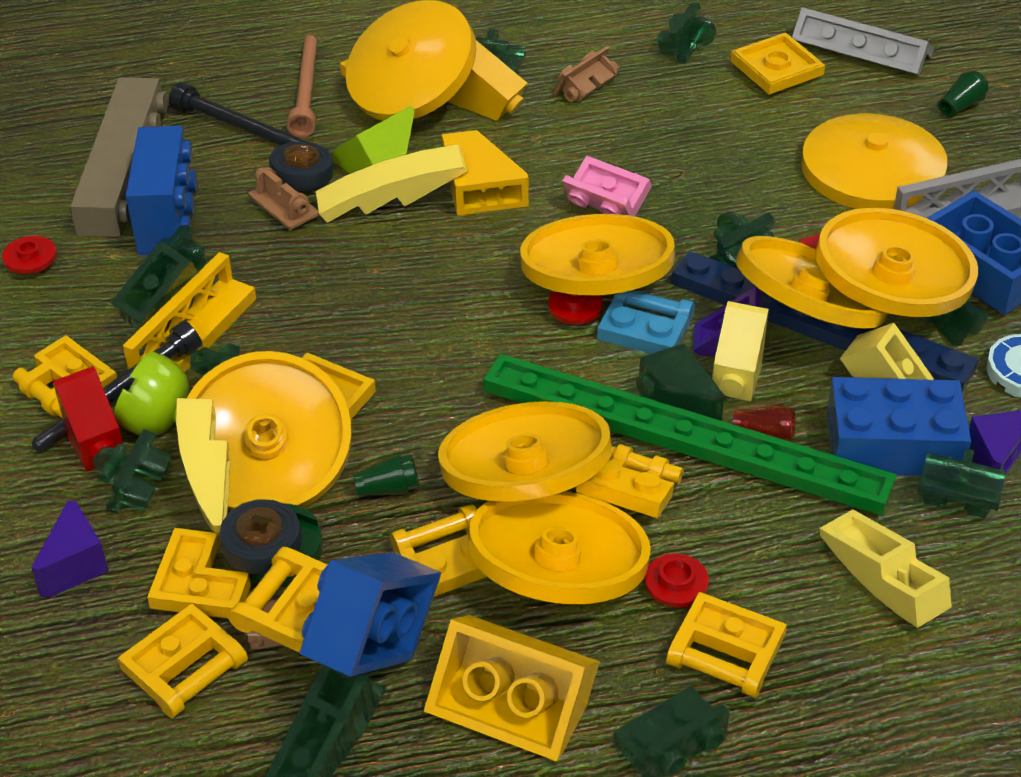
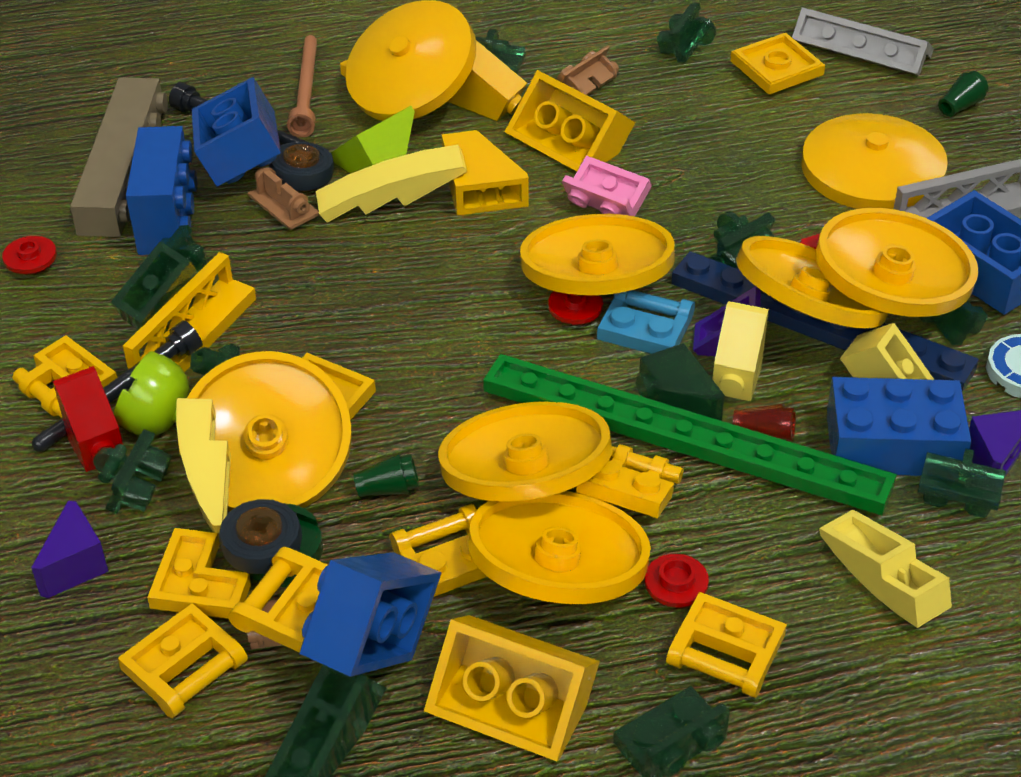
none -> blue brick [192,77,281,187]
none -> yellow slope [504,70,636,171]

